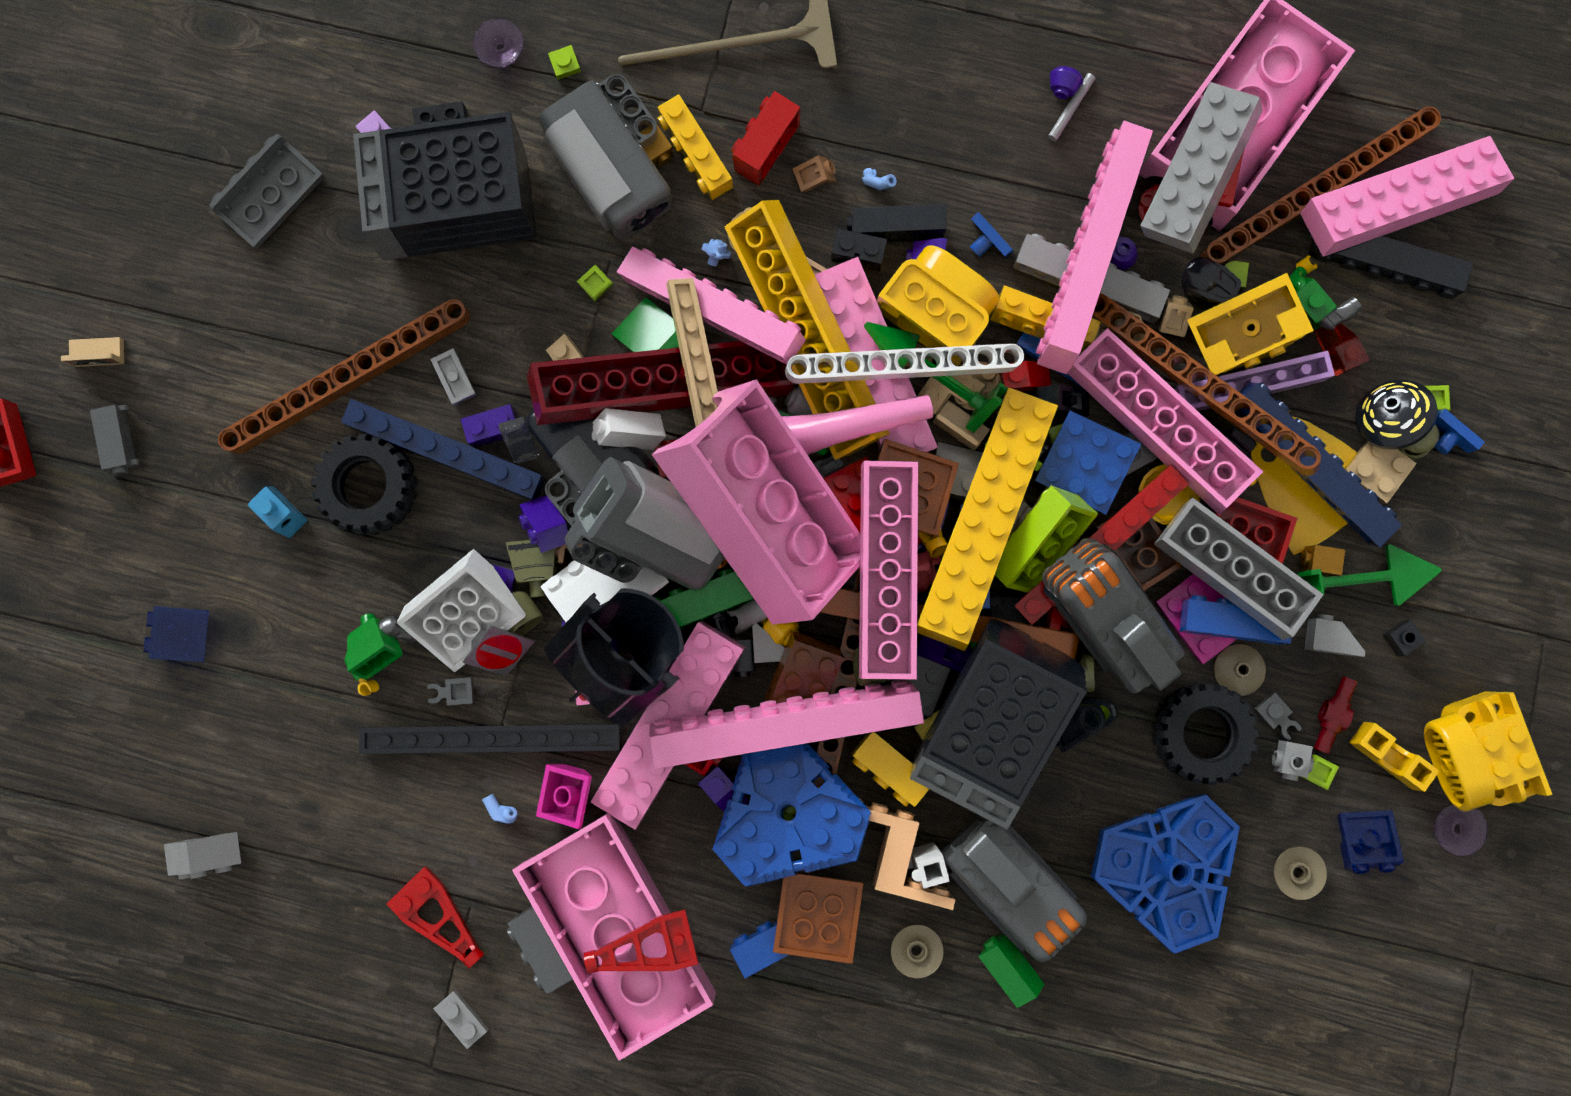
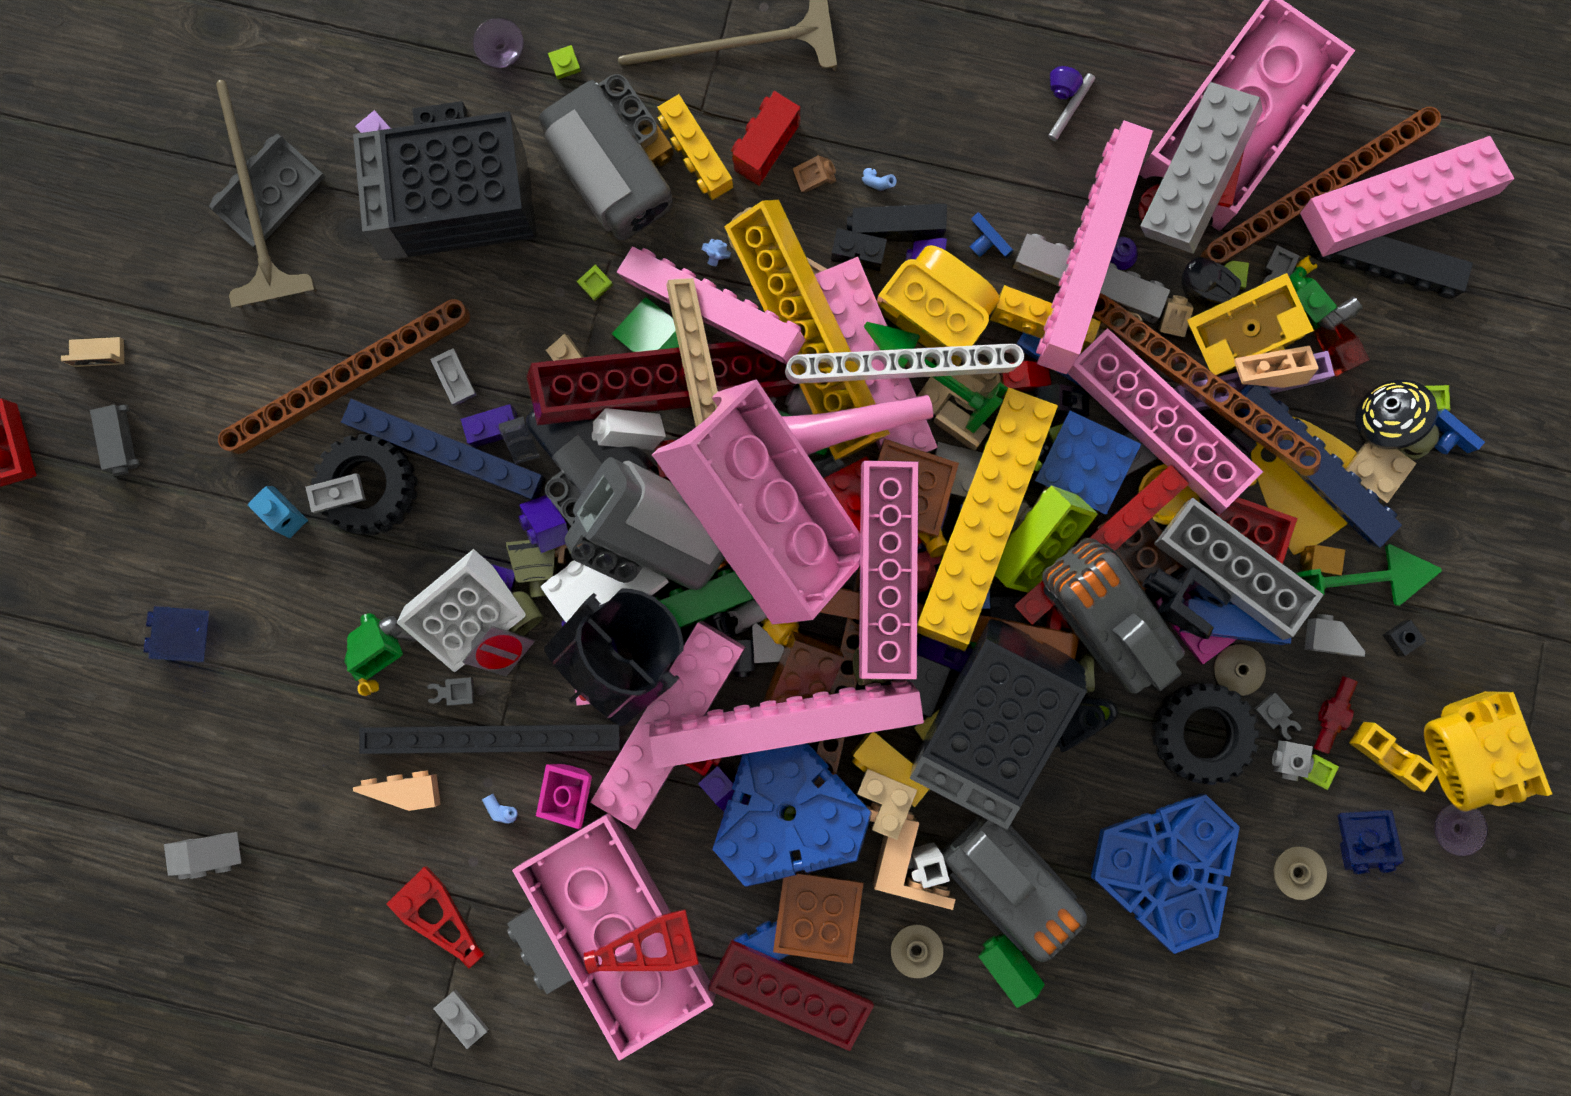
none -> dark tan piece [216,80,317,308]
none -> light grey plate [305,473,366,513]
none -> light nougat slope [353,770,441,811]
none -> dark red plate [708,940,874,1051]
none -> tan plate [857,769,917,840]
none -> black piece [1142,567,1231,639]
none -> light nougat slope [1234,346,1319,388]
none -> dark grey plate [1260,245,1300,285]

